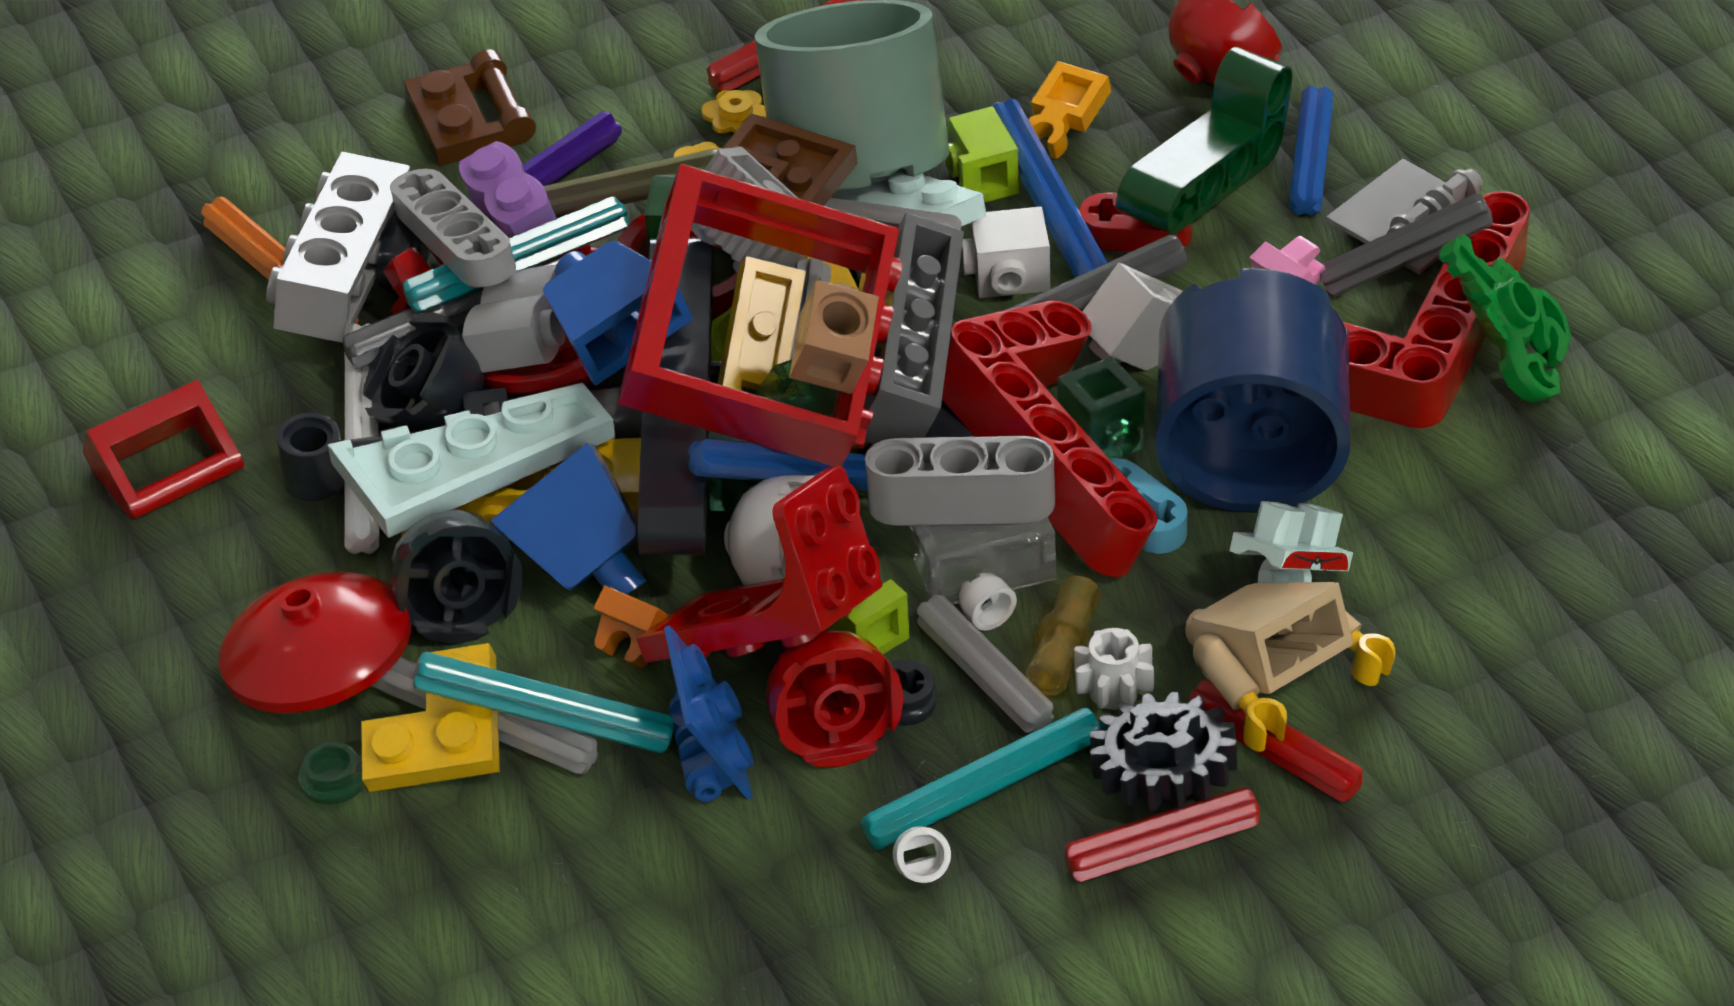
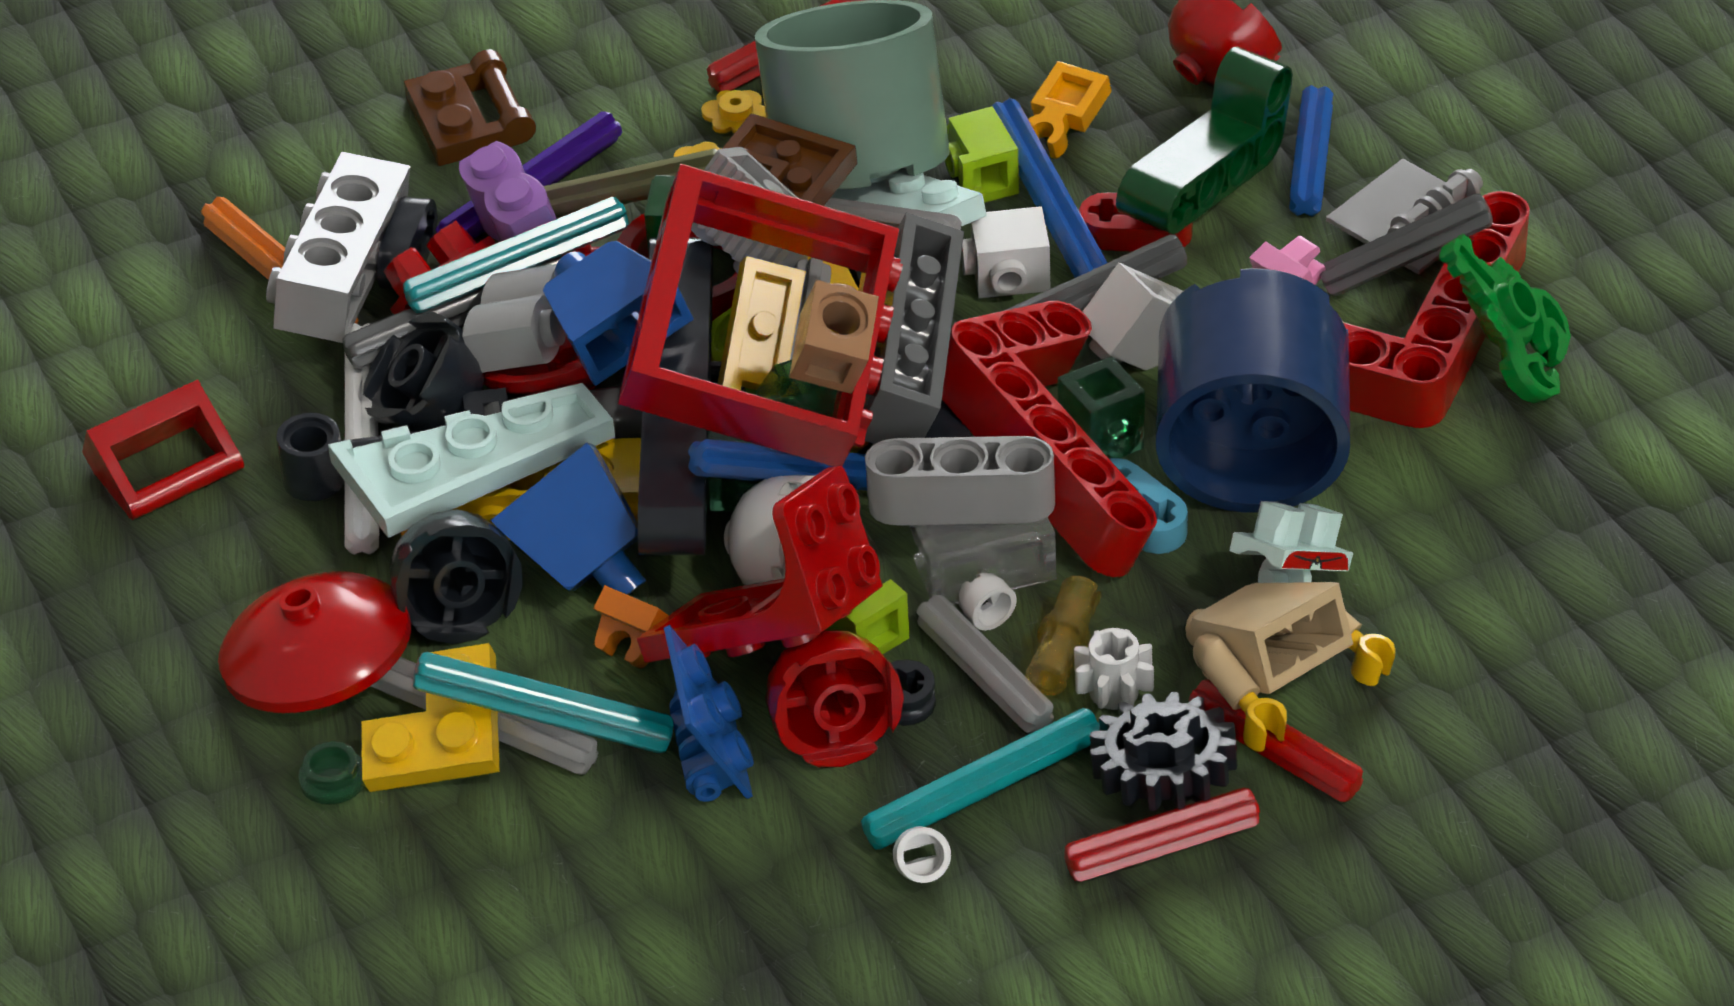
light grey beam [389,169,516,287] -> none

